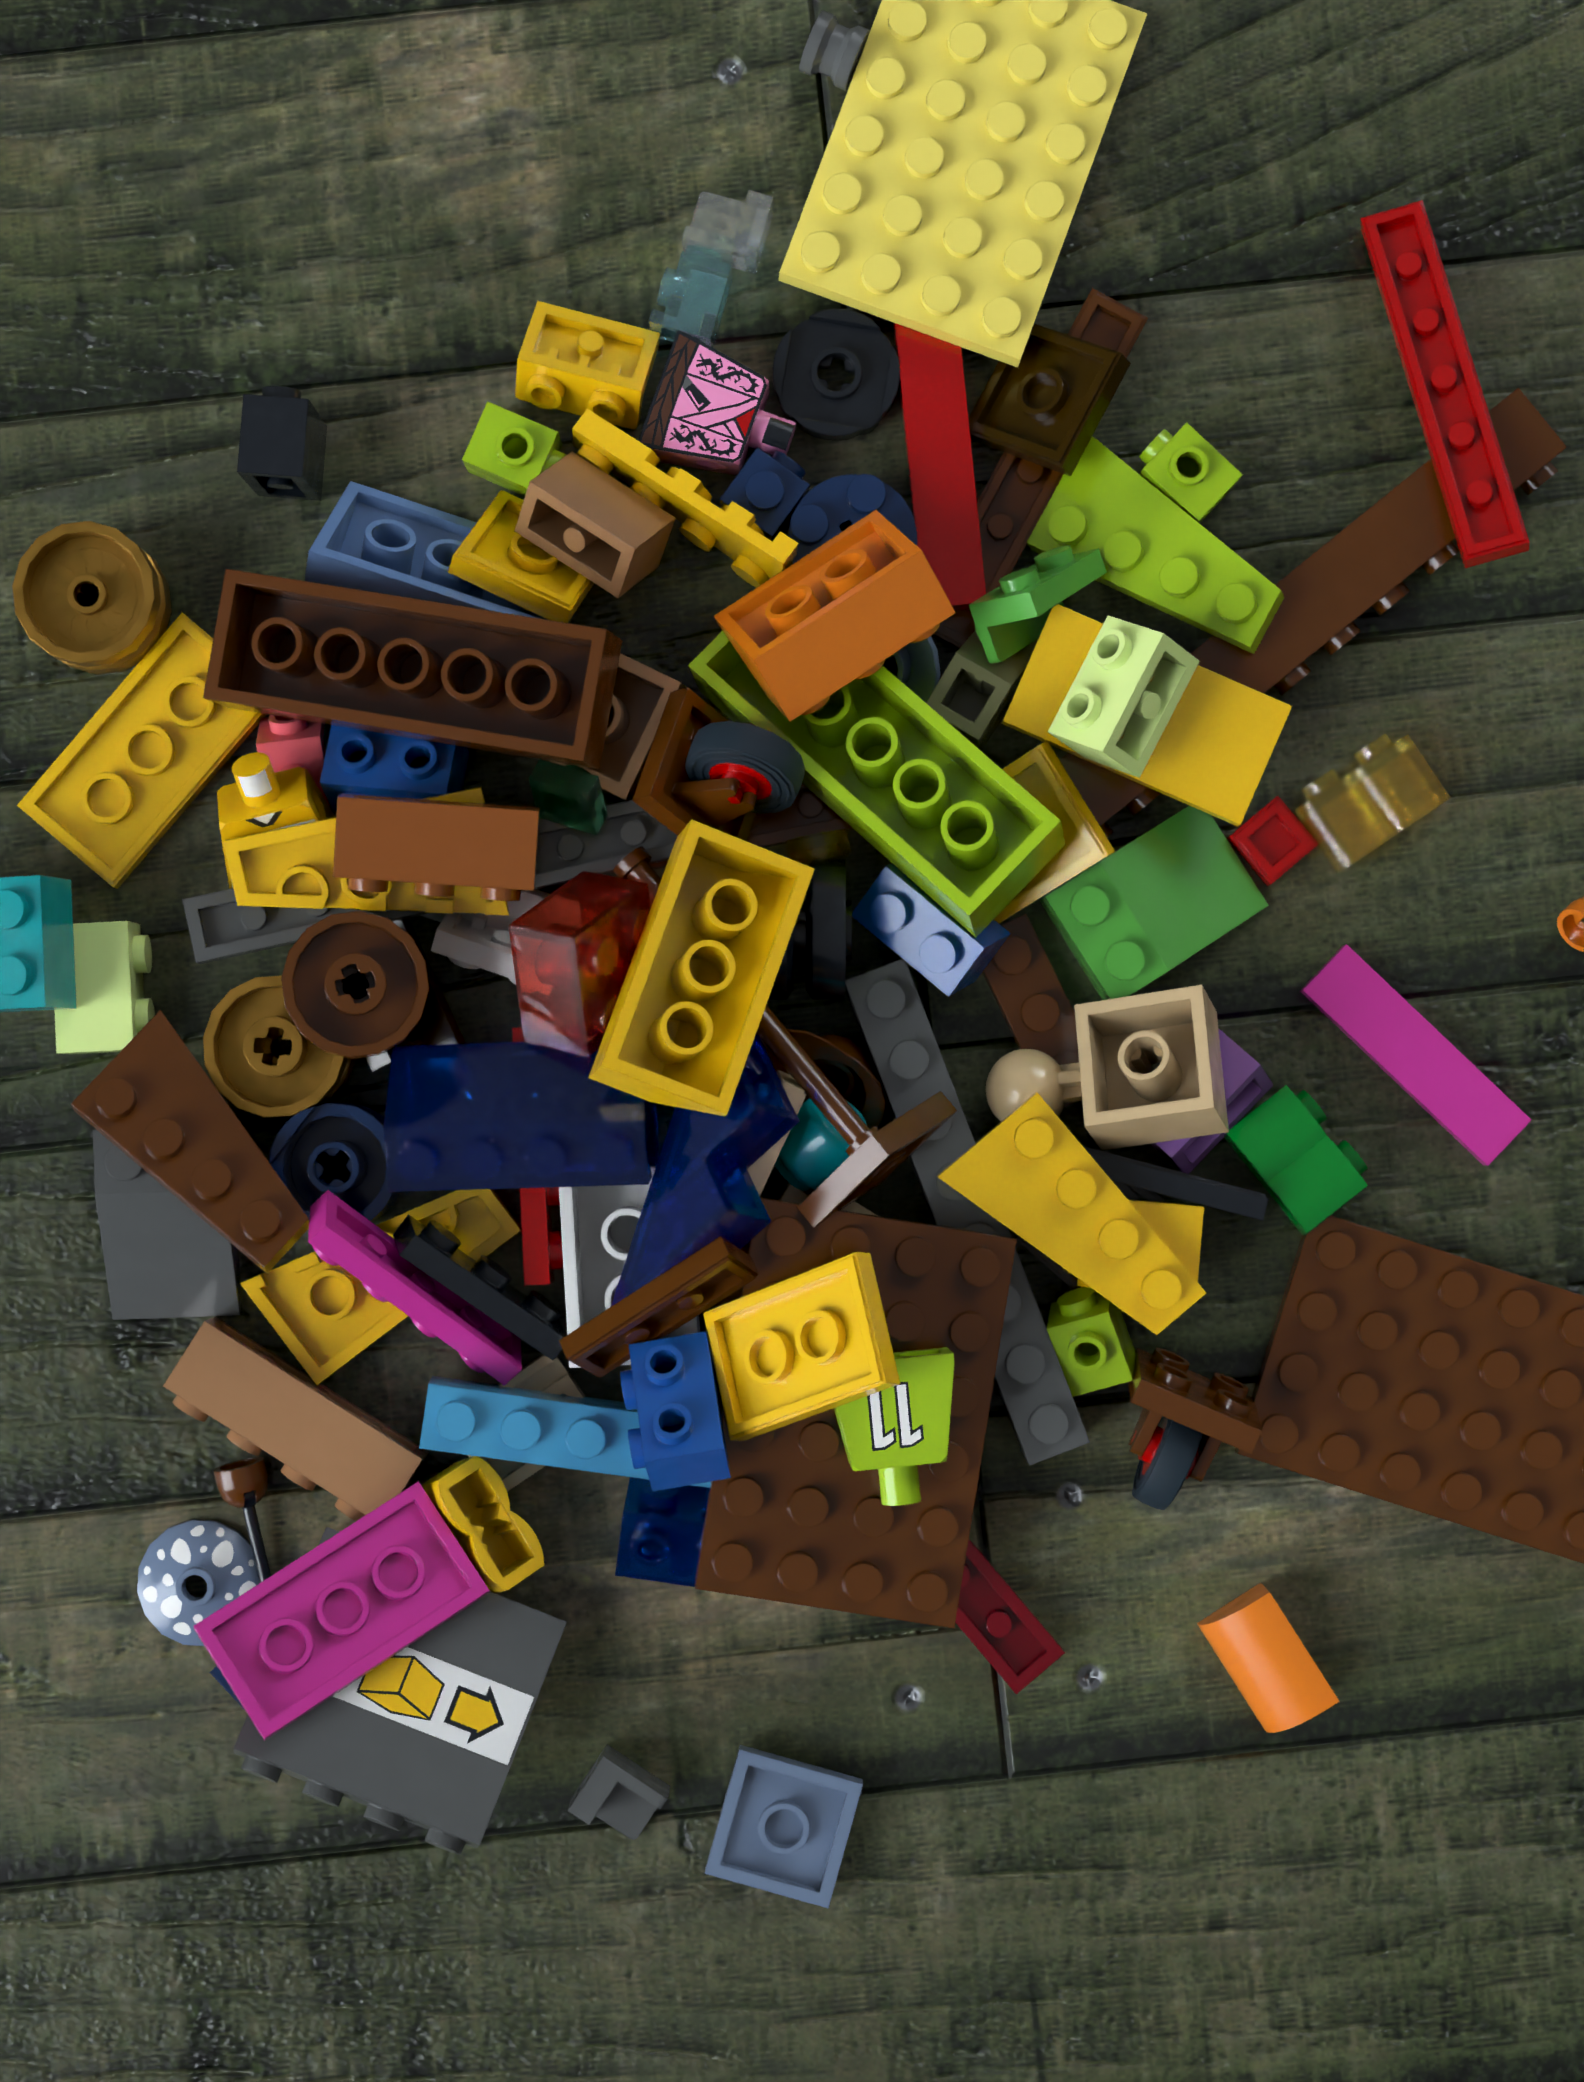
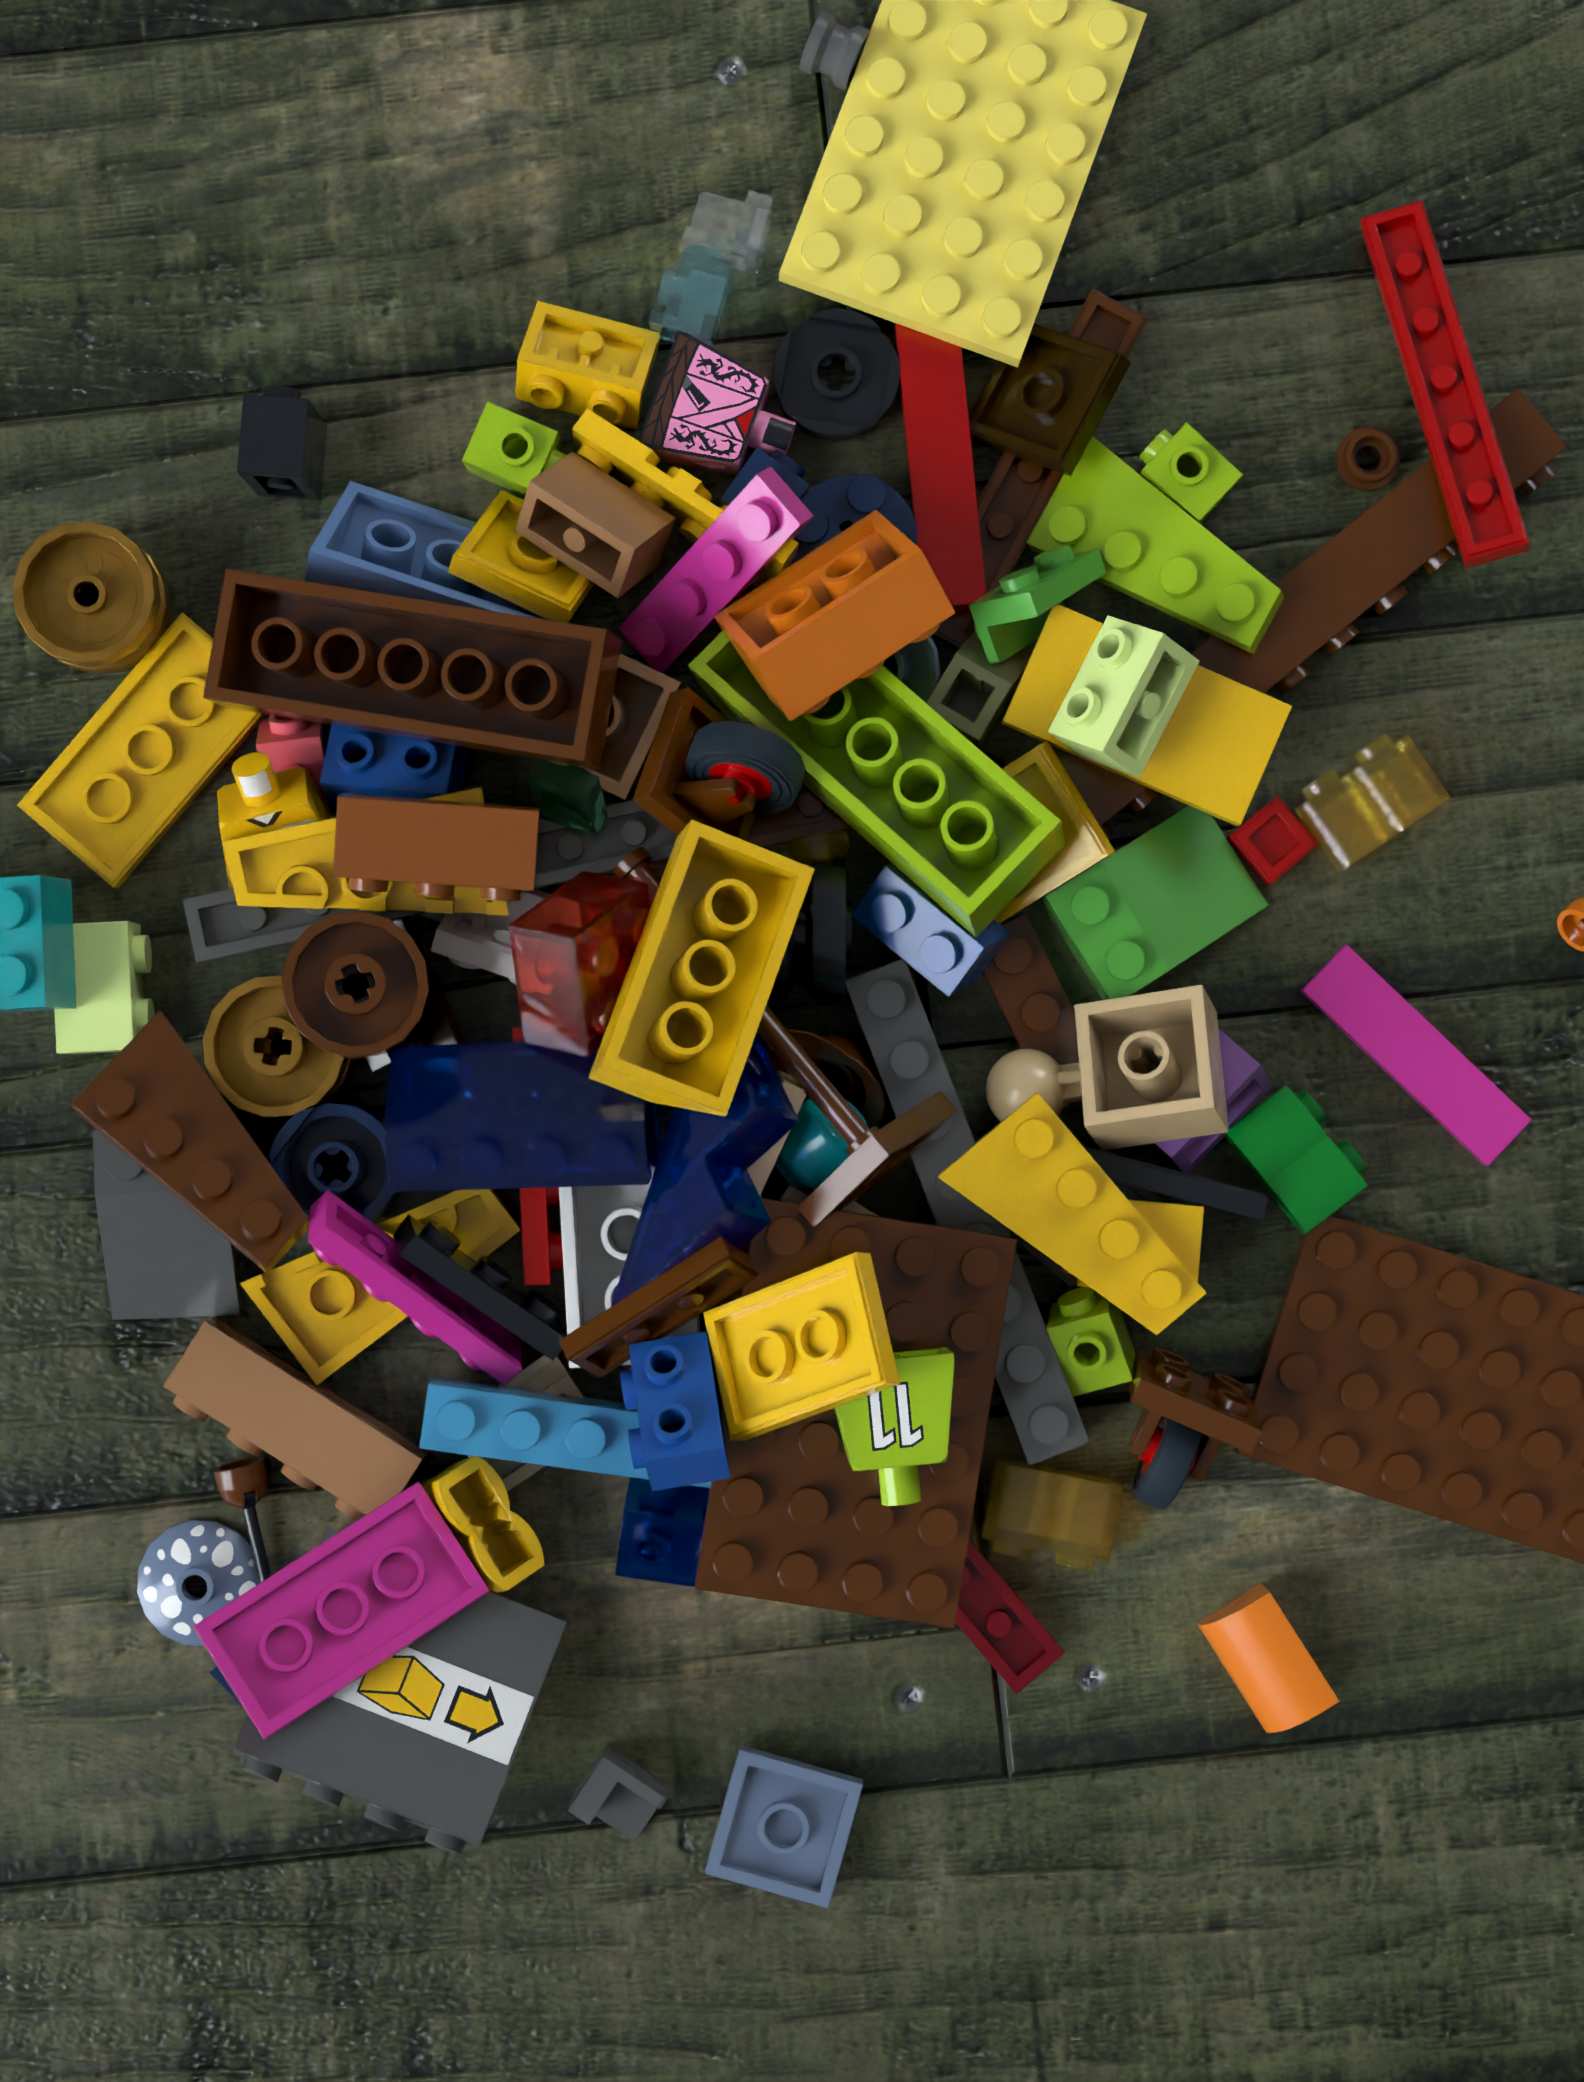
none -> dark pink plate [618,466,814,674]
none -> clear yellow brick [981,1457,1123,1570]
none -> reddish brown plate [1336,426,1401,491]

